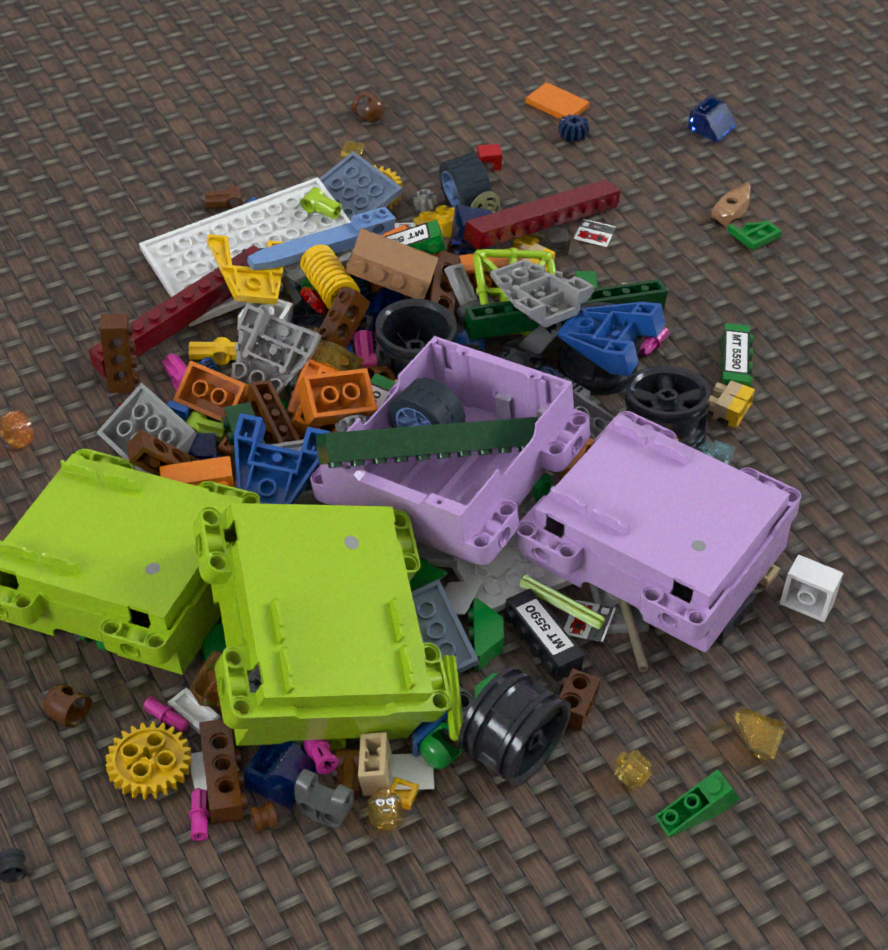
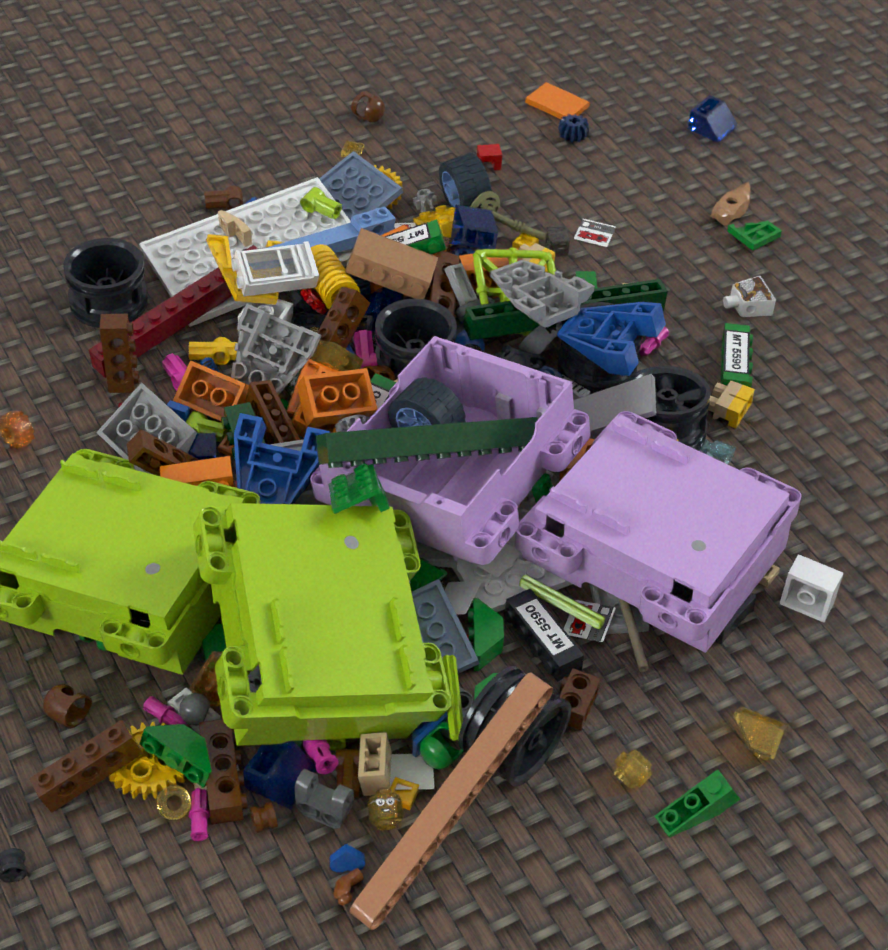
dark red brick [463,180,621,250] -> none
none -> reddish brown brick [29,720,144,813]
none -> black wheel [63,238,148,328]
none -> green slope [139,724,212,788]
none -> clear yellow piece [156,784,191,820]
none -> dark grey piece [180,693,211,726]
none -> tan slope [218,210,252,247]
none -> white door [231,241,319,297]
none -> green bracket [328,464,390,514]
none -> blue tile [329,844,365,872]
none -> dark orange arm [333,868,364,906]
none -> nougat beam [350,672,553,930]
none -> light grey tile [573,374,656,436]
none -> white torso [723,276,776,317]

